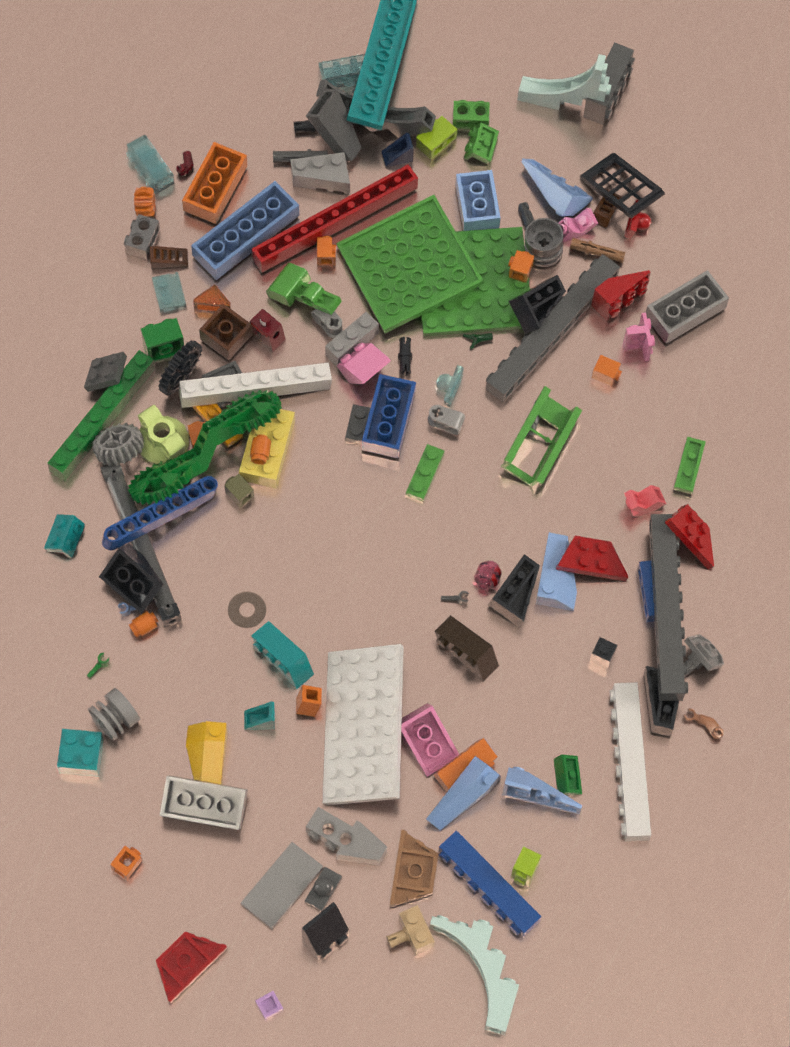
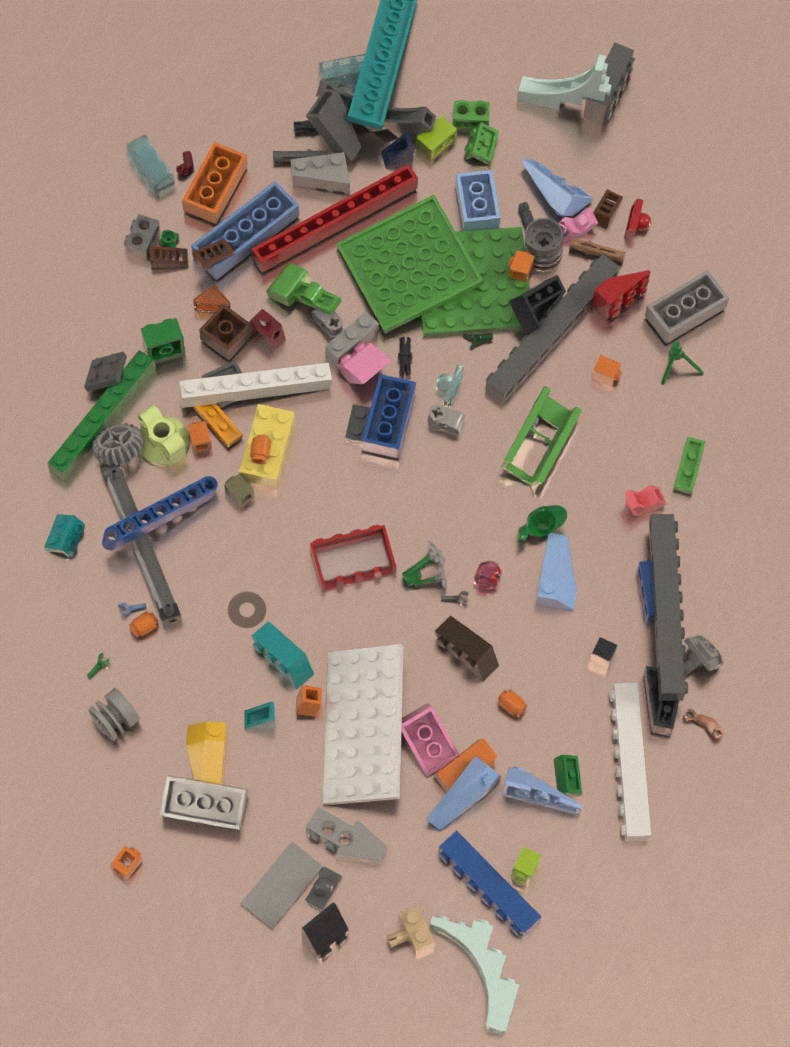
teal brick [57,729,104,777] -> none
black slope [99,544,164,614] -> none
green beam [128,390,282,505] -> none
orange gear [134,187,156,217] -> none
clear light blue plate [152,272,186,313] -> none
red wing [156,932,228,1004] -> none
black gear [158,340,203,396] -> none
lavender tile [255,991,283,1020] -> none
orange brick [317,236,336,266] -> none
medium nougat wing [390,829,439,907] -> none
bright green plate [406,444,445,502] -> none
black wedge [488,554,540,627] -> none
red wing [556,535,628,582] -> none
black piece [580,153,665,218] -> none
bright pink bracket [623,312,655,361] -> none
red wing [665,504,714,569] -> none
none -> green plate [158,230,179,248]
none -> reddish brown slope [193,239,235,272]
none -> window [310,525,397,592]
none -> plant [402,541,447,589]
none -> orange brick [498,689,528,717]
none -> green hair [518,505,567,540]
none -> green plant [661,342,704,383]

